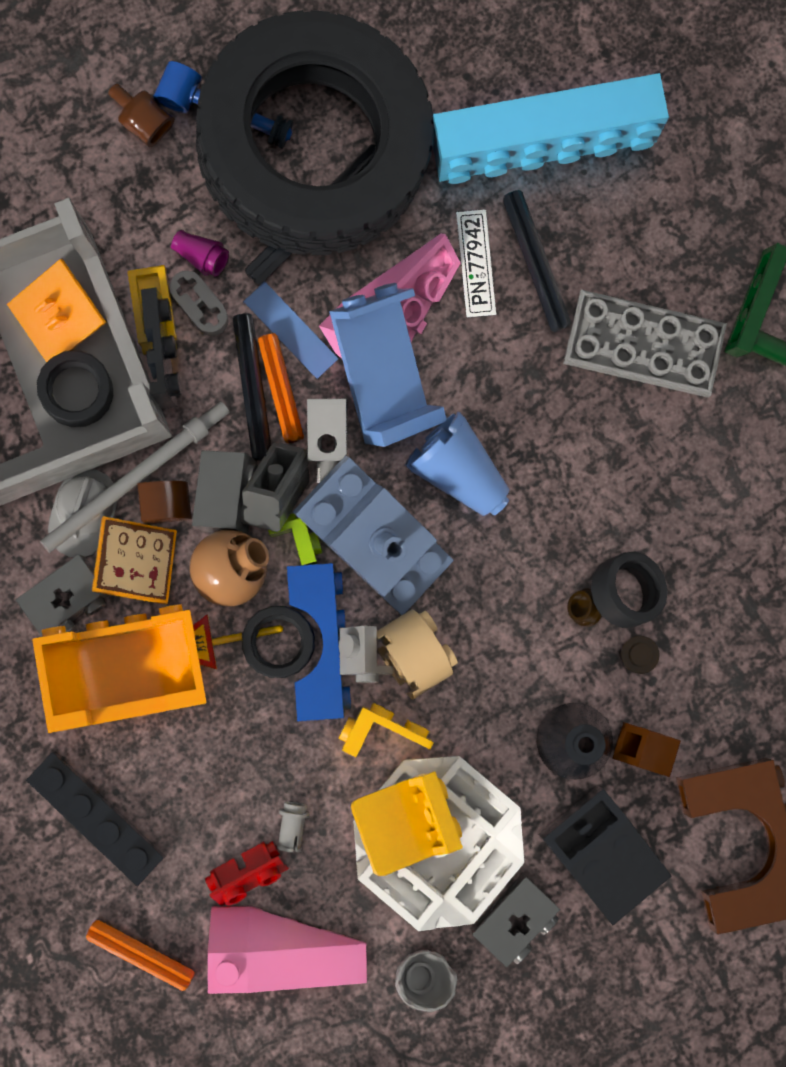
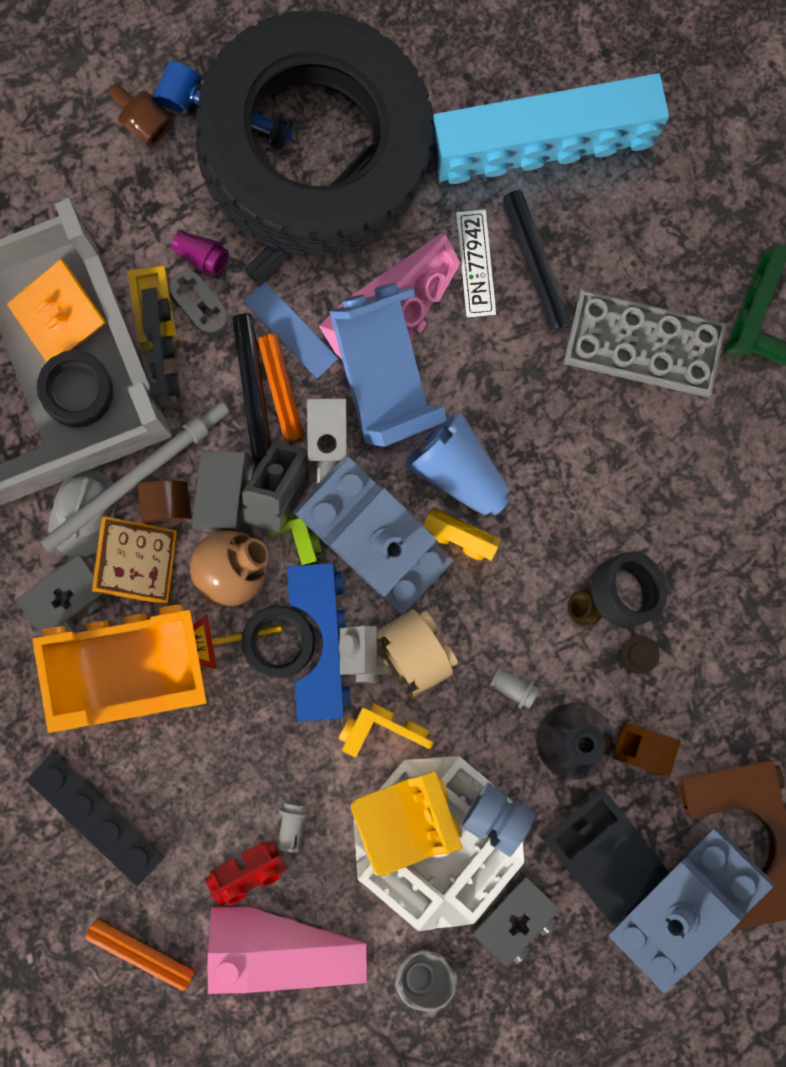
none -> yellow plate [423,507,501,561]
none -> sand blue wheel [461,782,536,857]
none -> light grey pin [488,667,540,709]
none -> sand blue brick [609,826,775,994]

